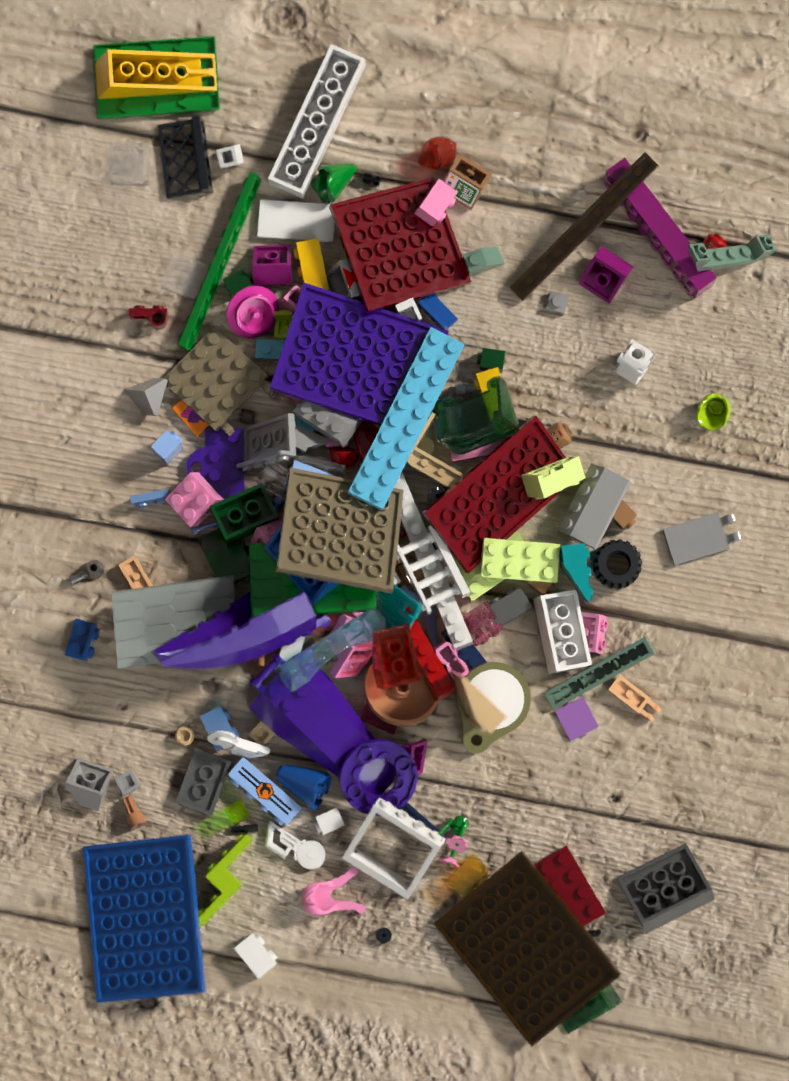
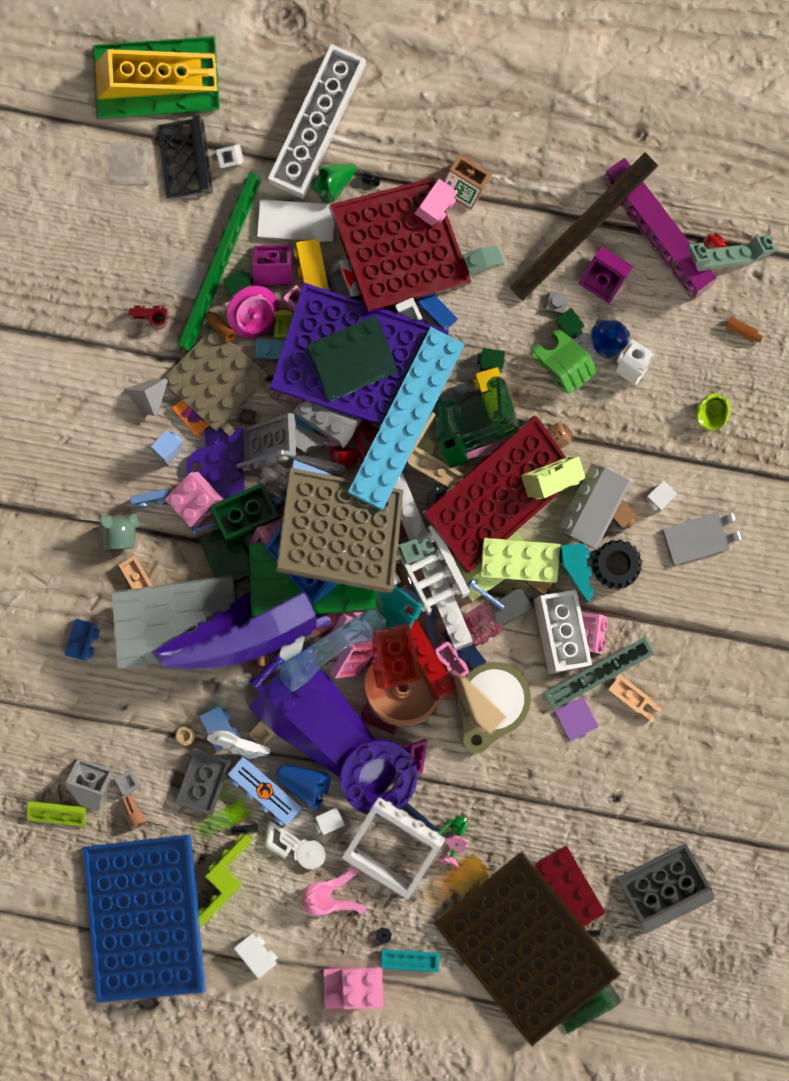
flat silver bar [69,560,104,586] -> none
clear red hair [418,136,457,170] -> none
none -> lime plate [27,801,86,827]
none -> sand green piece [100,514,140,552]
none -> dark orange cylinder [205,311,236,342]
none -> clear green slope [304,315,398,402]
none -> bright pink bracket [324,968,383,1009]
none -> teal plate [380,949,440,972]
none -> sand green plate [398,538,435,564]
none -> dark green brick [440,434,468,468]
none -> medium blue piece [466,578,505,610]
none -> bright green piece [530,328,597,394]
none -> dark green brick [555,308,585,340]
none -> clear blue helmet [591,319,630,359]
none -> white brick [646,480,677,512]
none -> dark orange cylinder [725,316,763,343]

